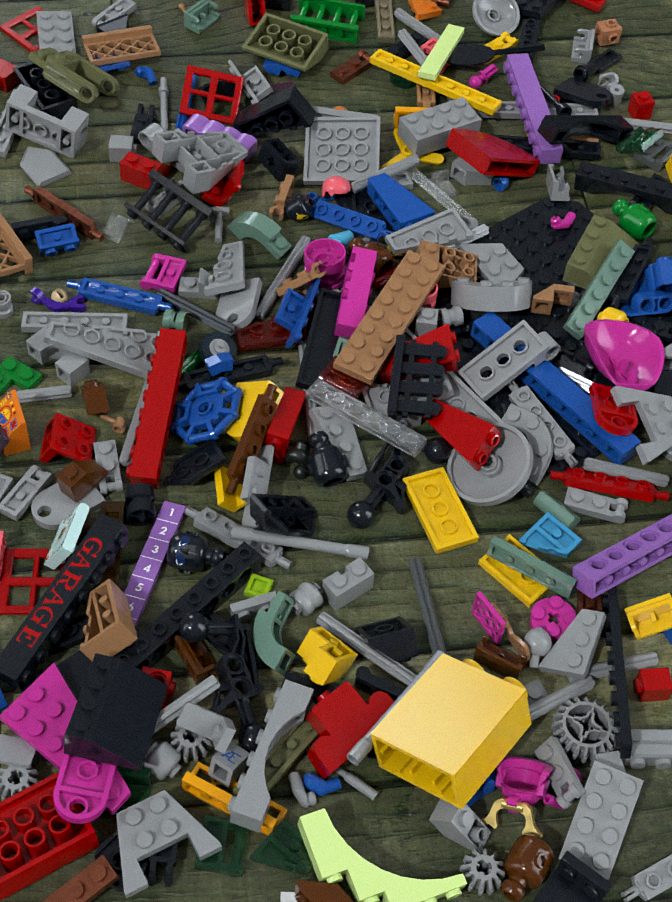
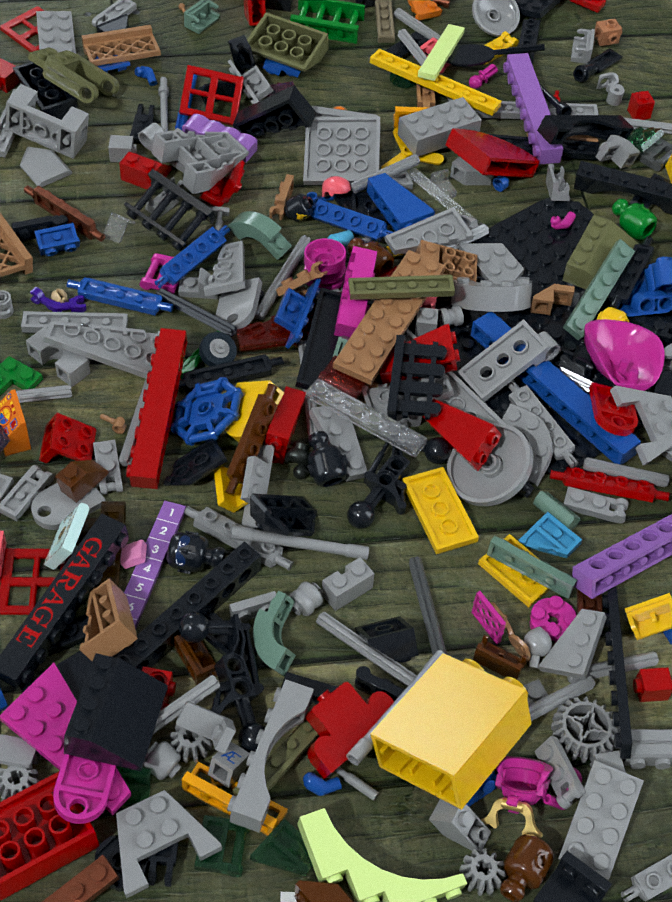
reddish brown slope [80,379,110,415] -> none
black wheel [124,483,157,526] -> none
sand green wheel [162,308,188,330] -> none
blue piece [204,352,234,376] -> none
lime tile [244,573,274,598] -> none
black brick [257,138,300,182] -> none
light grey arm [288,772,317,808] -> none
yellow brick [296,626,358,686] -> none
copper plate [330,49,373,85] -> none
black tile [553,77,612,108] -> none
none -> bright pink tile [120,539,147,569]
none -> blue plate [155,225,230,288]
none -> black hinge [228,35,255,75]
none -> olive plate [348,275,455,300]
none -> light grey brick [595,135,640,168]

